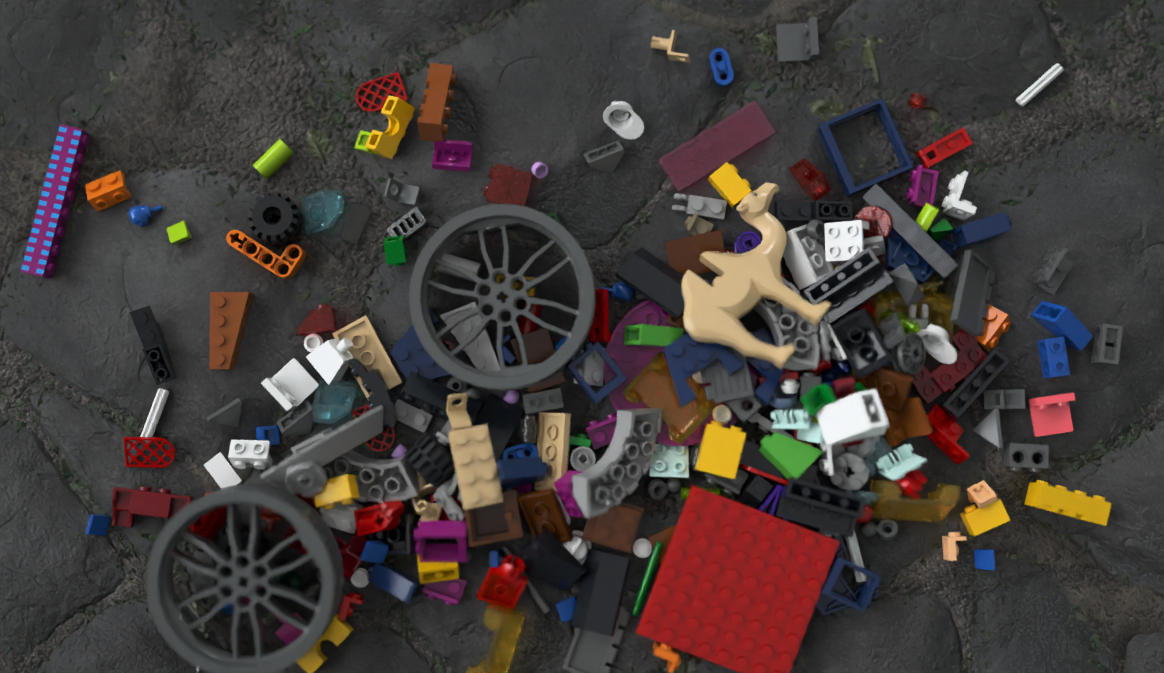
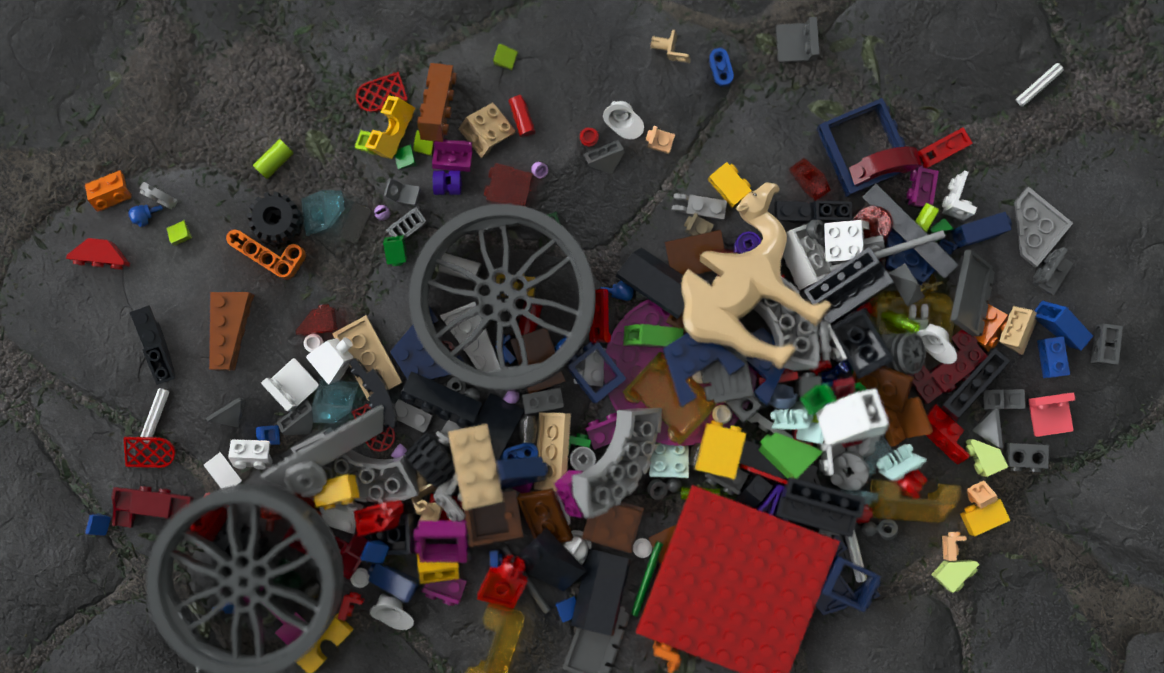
magenta brick [20,124,89,279] -> none
tan bracket [446,393,472,431] -> none
clear pink plate [658,101,775,192] -> none
white plate [780,379,800,394] -> none
dark grey slope [879,312,906,349] -> none
clear red bush [908,93,927,109] -> none
blue slope [974,549,996,570] -> none
yellow wedge [1024,480,1112,526] -> none
none -> red slope [66,238,130,270]
none -> light grey plate [139,182,179,209]
none -> white piece [370,594,414,630]
none -> lavender hinge [374,205,390,221]
none -> green slope [395,145,416,170]
none -> lime slope [413,130,434,155]
none -> dark purple wheel [433,170,462,195]
none -> tan bracket [459,103,516,158]
none -> lime slope [493,44,518,70]
none -> red brick [508,95,535,137]
none -> red plate [580,127,599,147]
none -> light nougat bracket [645,126,675,154]
none -> light grey piece [830,230,945,272]
none -> dark red arch [849,146,922,186]
none -> yellowish green slope [931,560,979,593]
none -> yellowish green slope [965,439,1008,477]
none -> tan bracket [999,306,1037,355]
none -> light grey plate [1014,187,1073,267]

